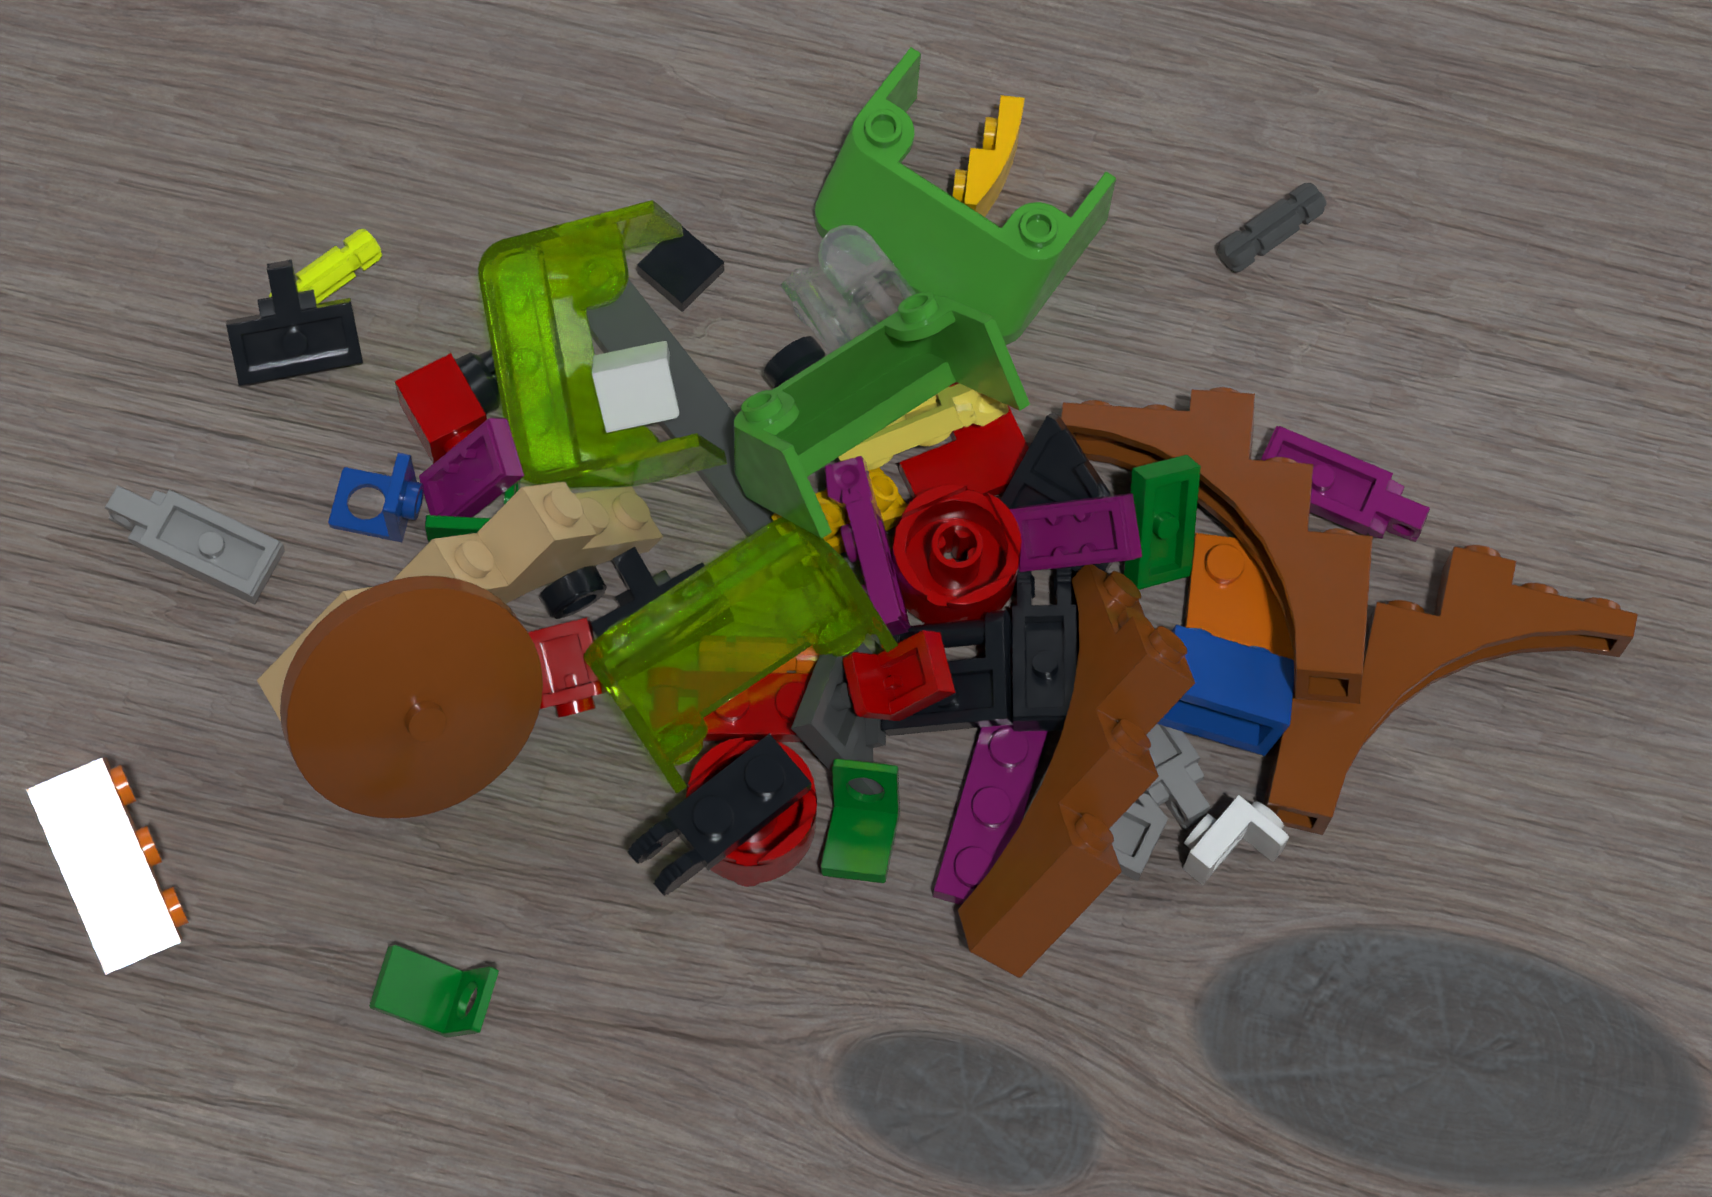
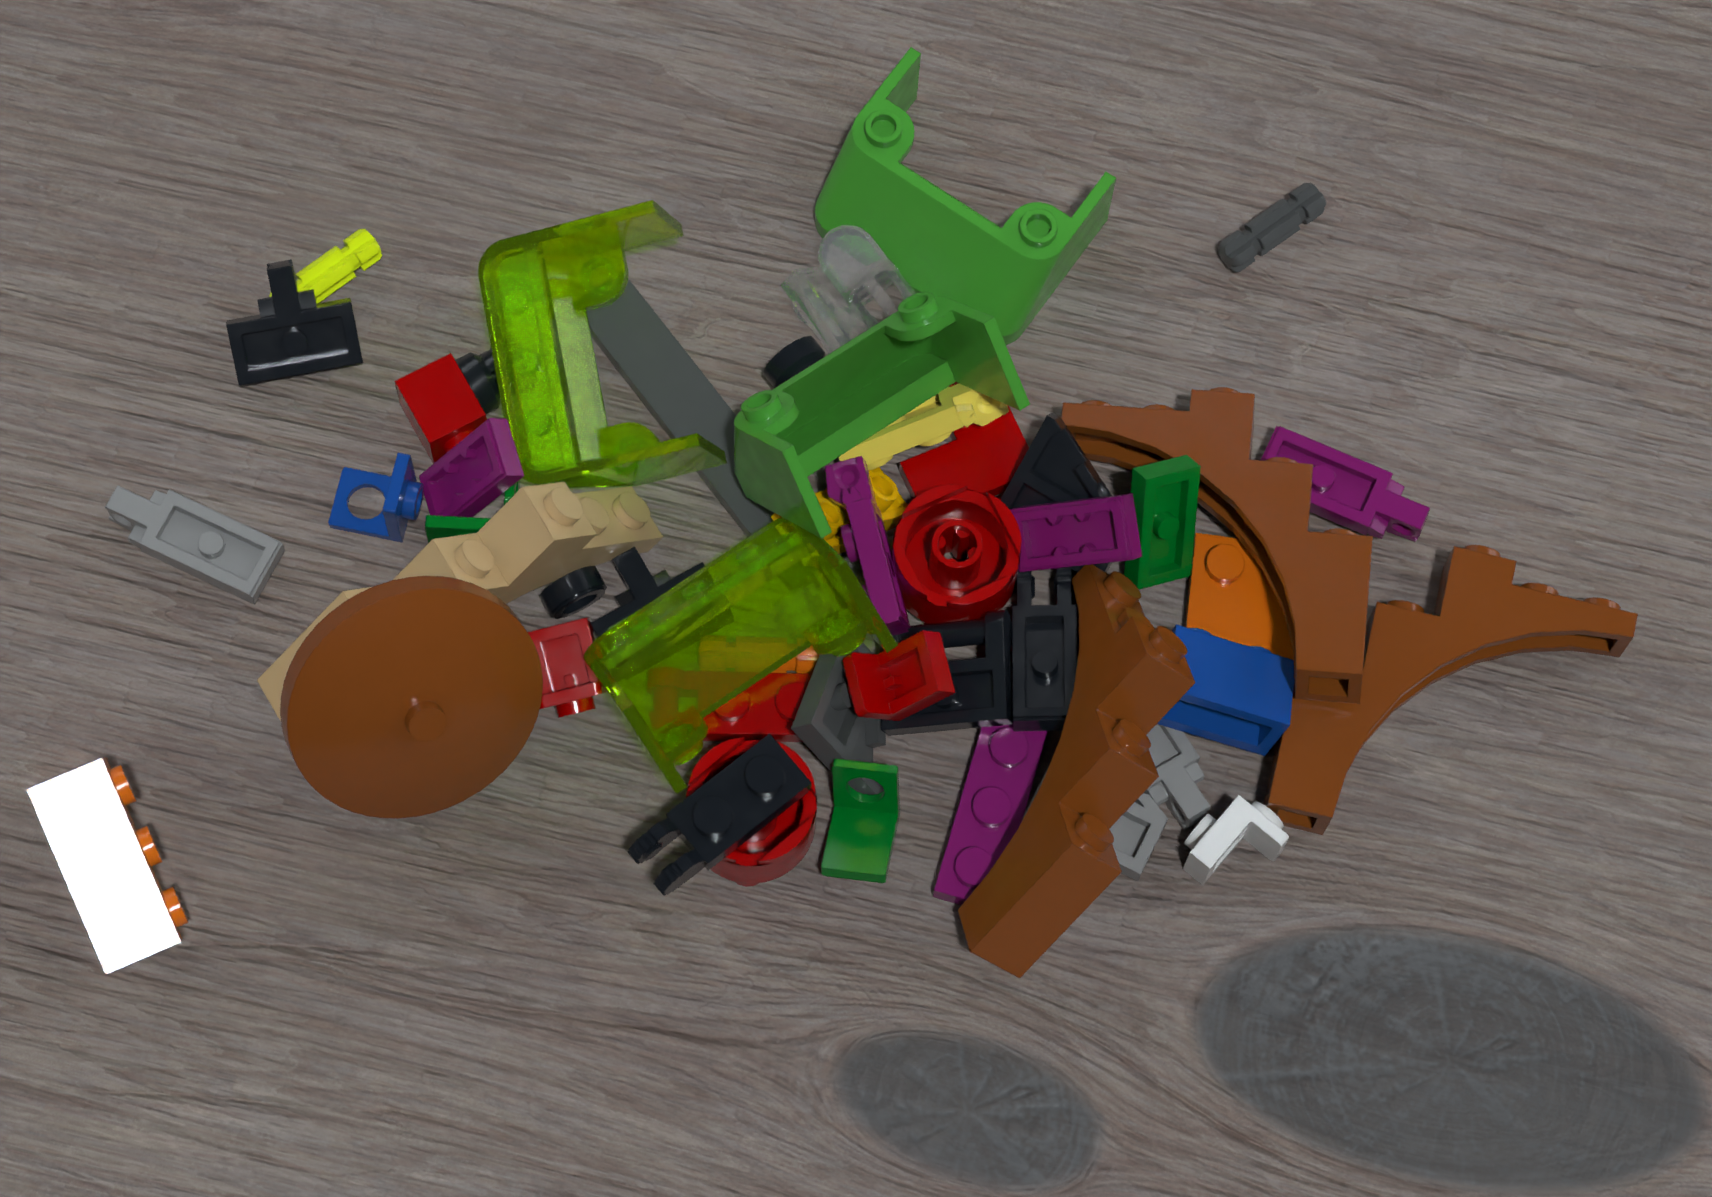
green bracket [369,945,499,1038] -> none
white panel [592,341,679,433] -> none
black tile [637,224,724,312] -> none
yellow slope [952,95,1025,217] -> none

